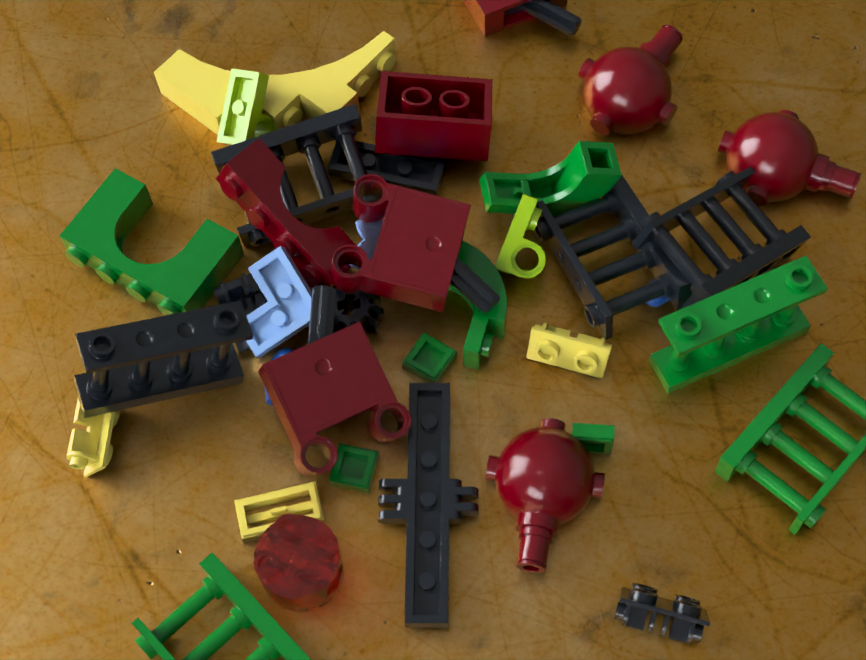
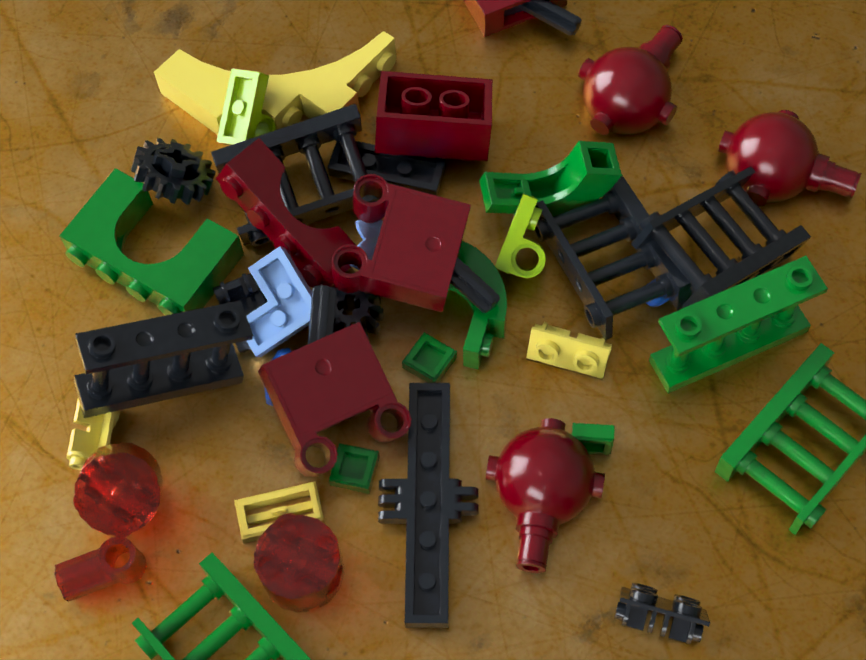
none -> clear red piece [54,536,146,602]
none -> clear red brick [73,442,163,538]
none -> black gear [131,138,215,205]

